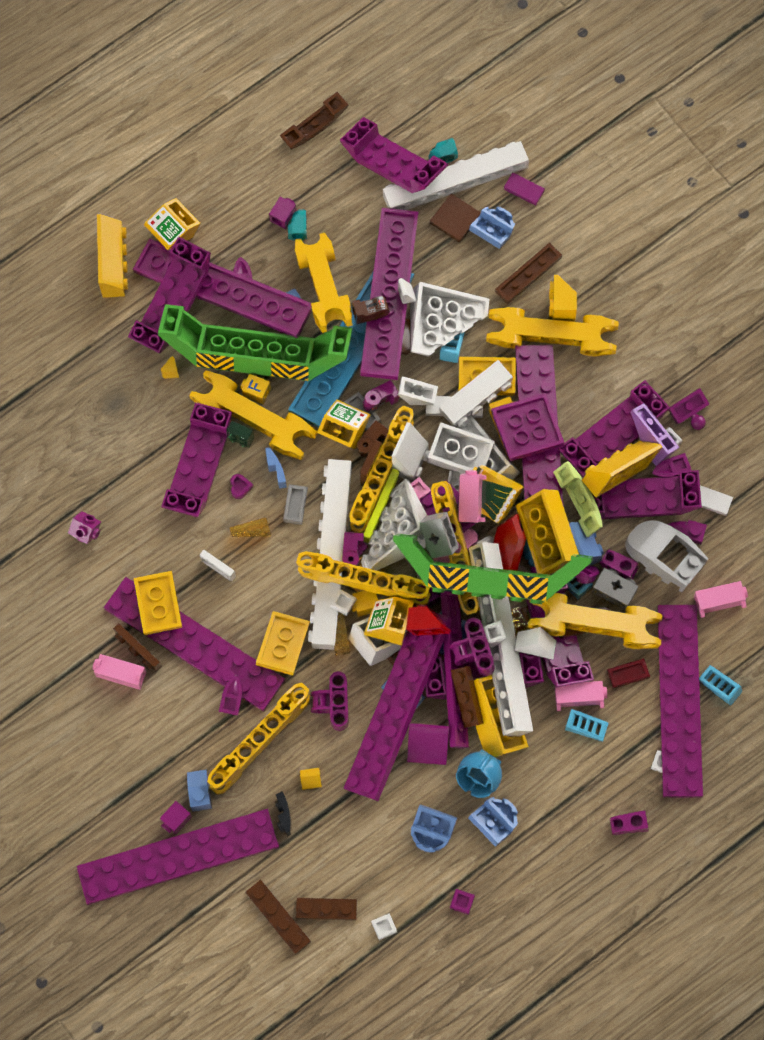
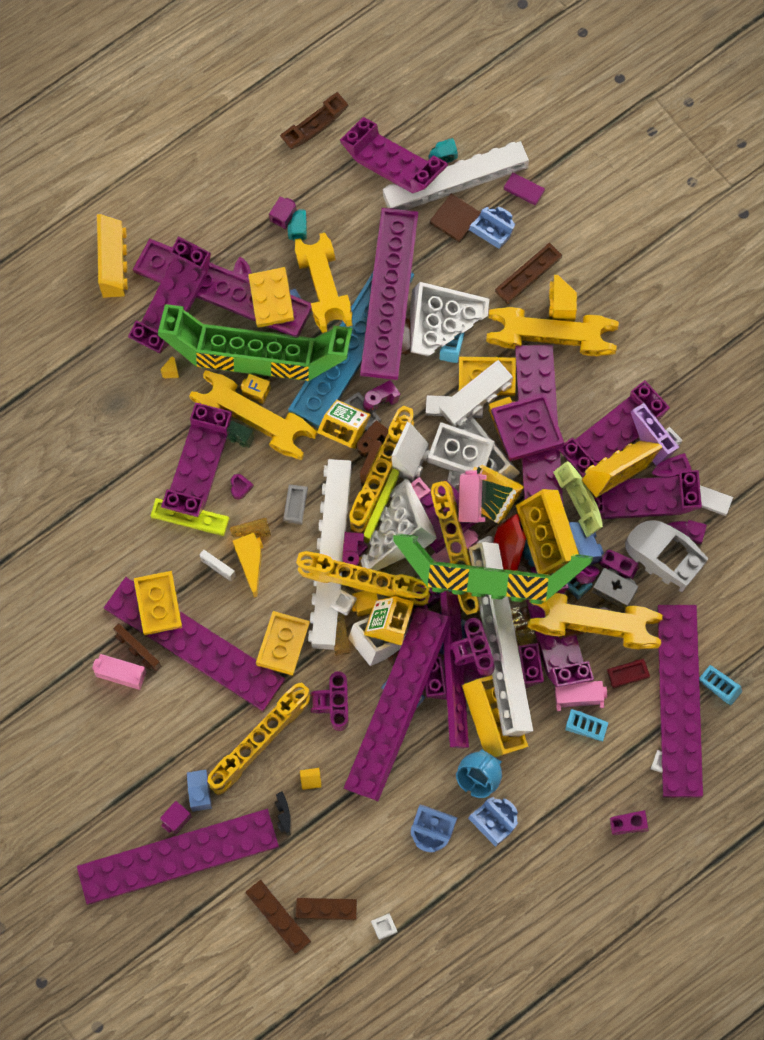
magenta brick [68,511,101,544] -> none
slope [144,198,200,250] -> none
magenta plate [219,675,242,716] -> none
medium blue slope [265,448,287,489] -> none
reddish brown leg [352,296,390,324] -> none
white slope [398,278,416,304] -> none
white slope [398,376,438,405] -> none
red slope [406,604,451,636] -> none
magenta slope [407,723,449,765] -> none
light grey brick [419,512,459,559] -> none
magenta tile [450,889,475,915] -> none
reddish brown plate [451,666,484,728] -> none
white slope [483,620,507,648] -> none
white slope [514,627,556,659] -> none
magenta plate [668,388,709,430] -> none
bright pink brick [694,581,748,618] -> none
none -> neon yellow tile [150,498,230,536]
none -> yellow slope [232,533,264,598]
none -> yellow plate [248,267,295,328]

